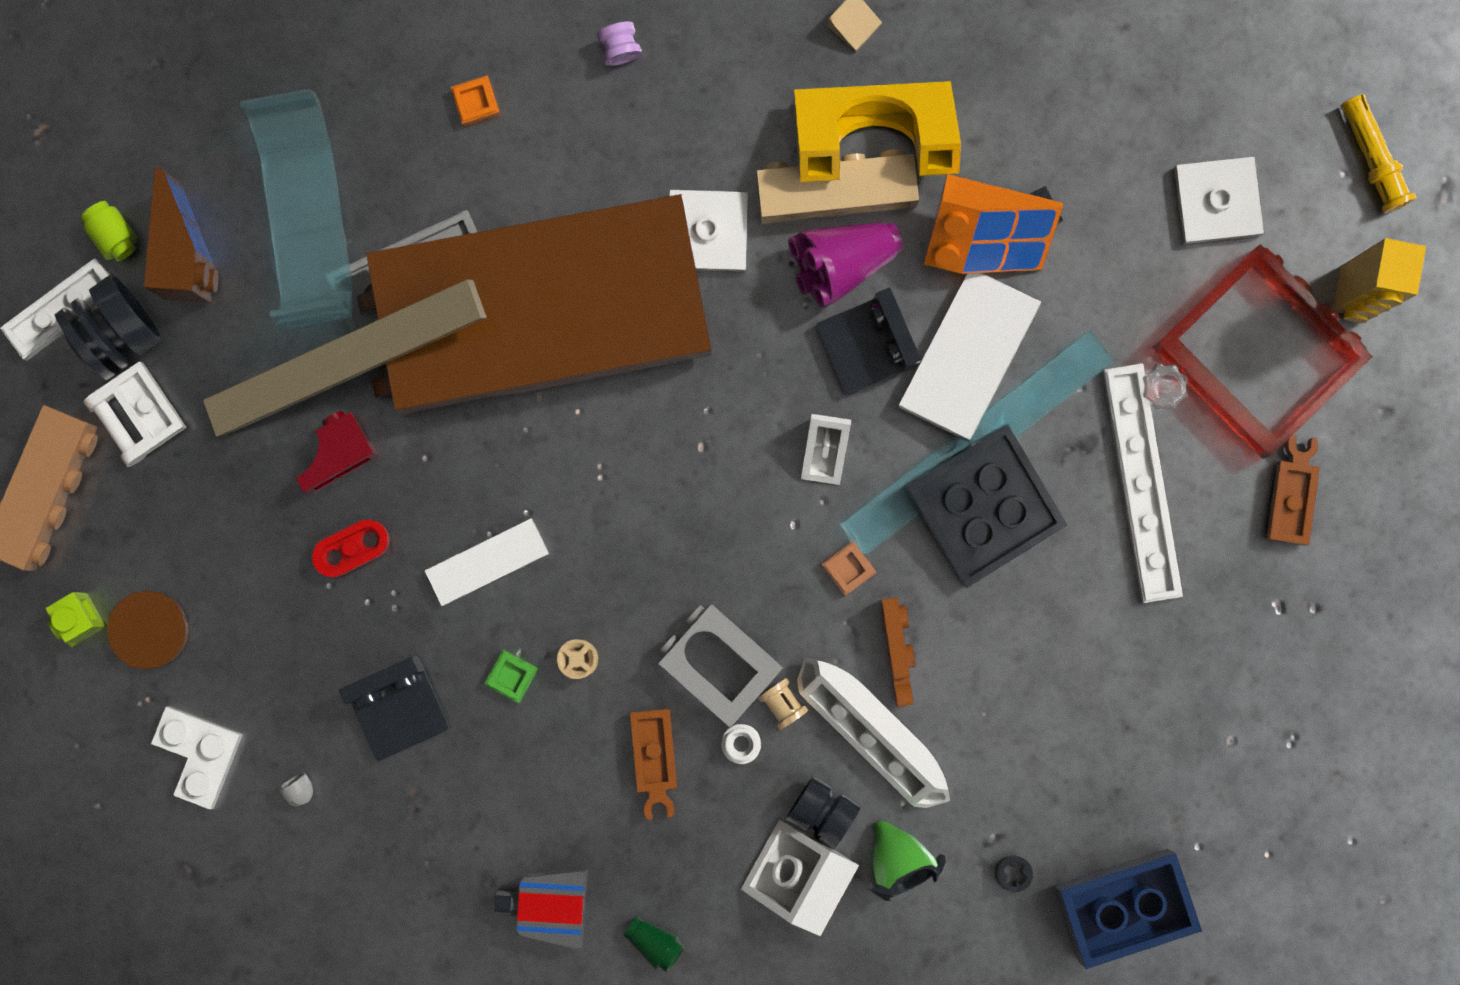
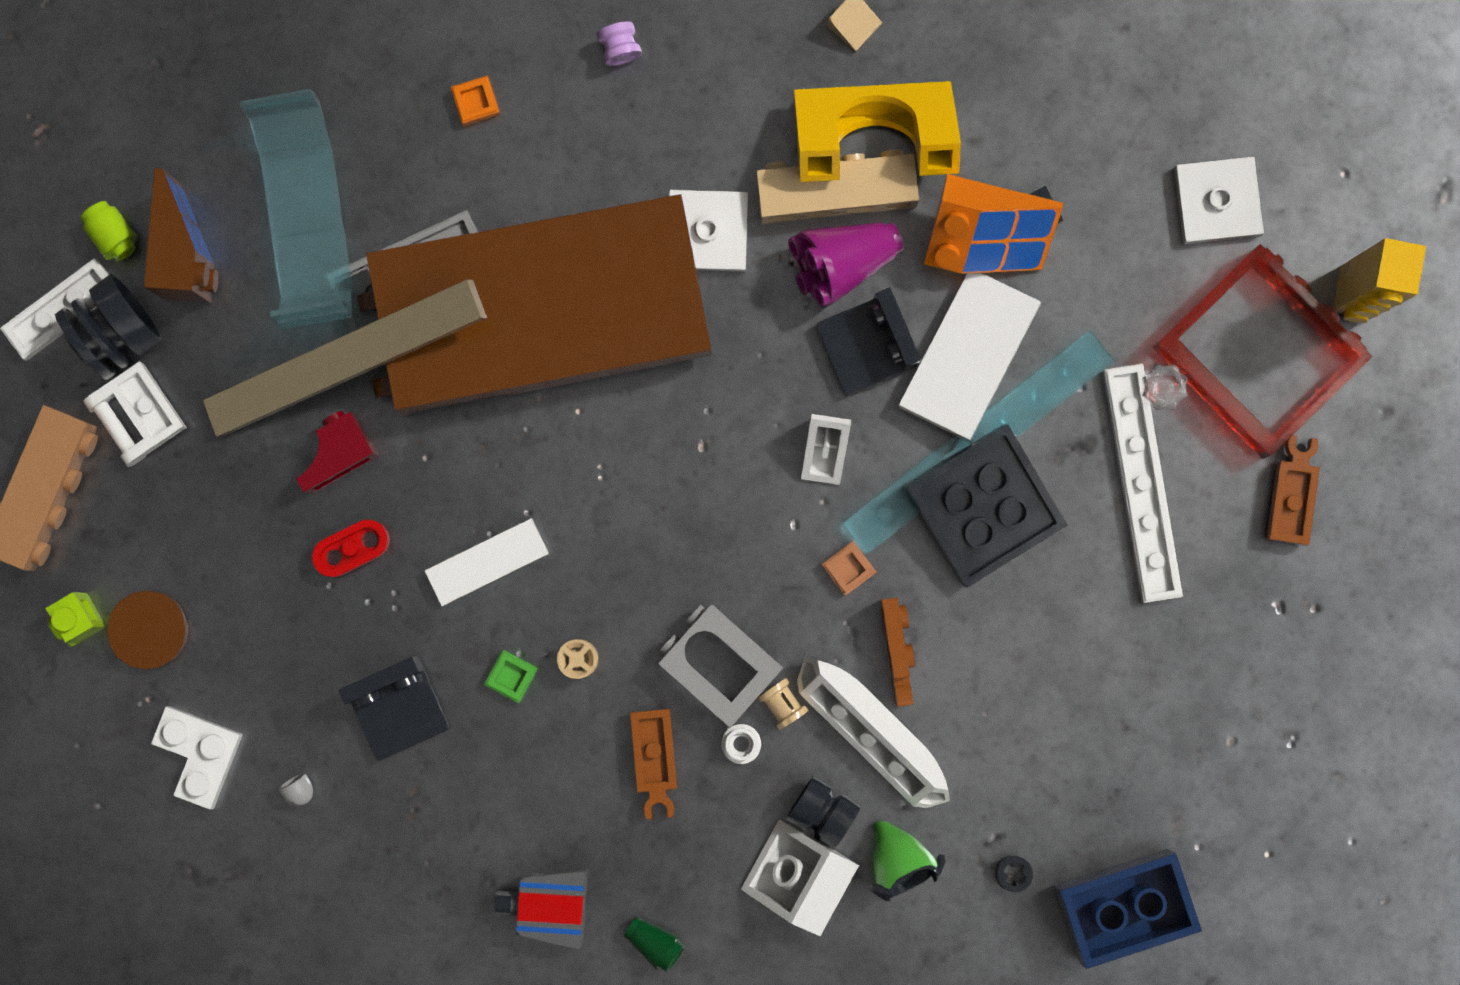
yellow pin [1341,94,1417,214] -> none

